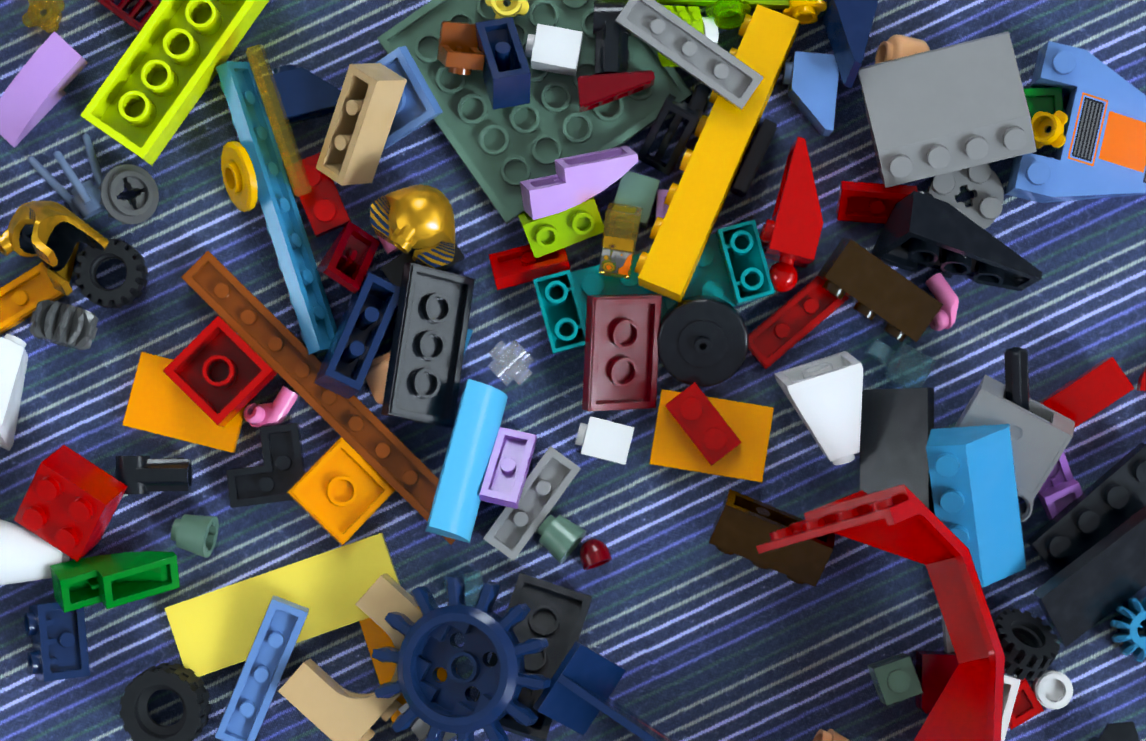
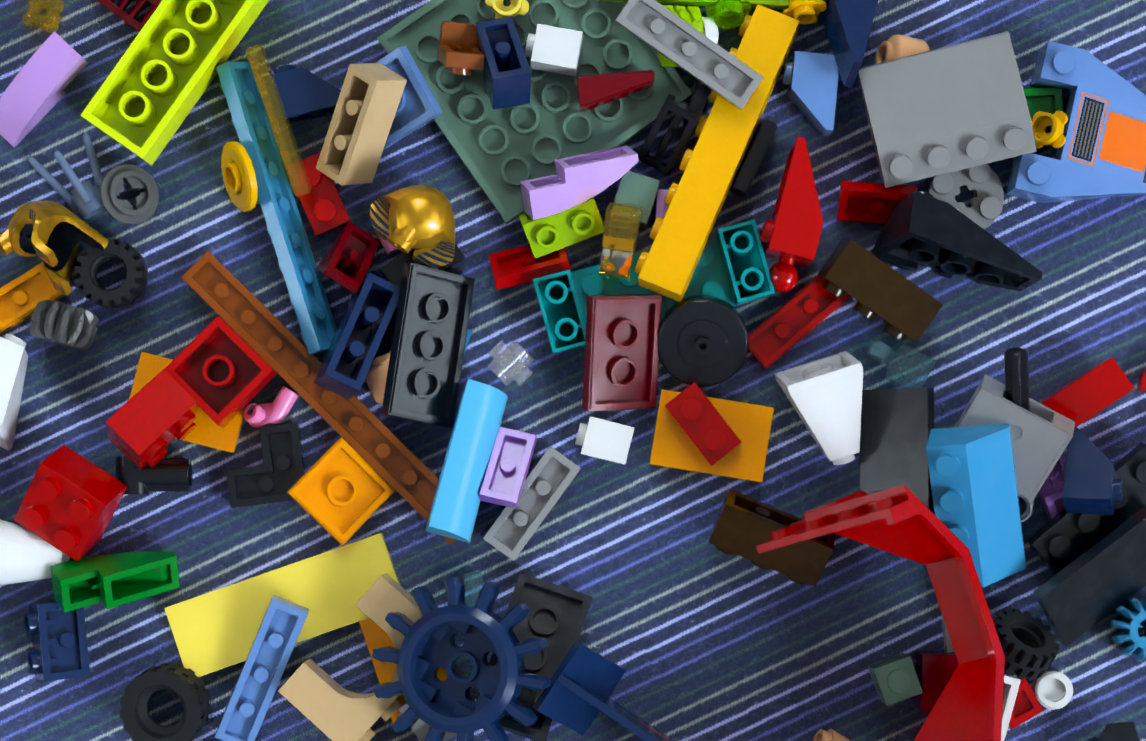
sand green hat [171,514,219,558] -> none
sand green hat [537,515,587,564] -> none
dark red hinge [579,539,612,570] -> none
black piece [593,1,631,75] -> none
bright pink arm [925,273,959,331] -> none
none -> red brick [106,369,197,470]
none -> dark blue slope [1062,427,1123,515]

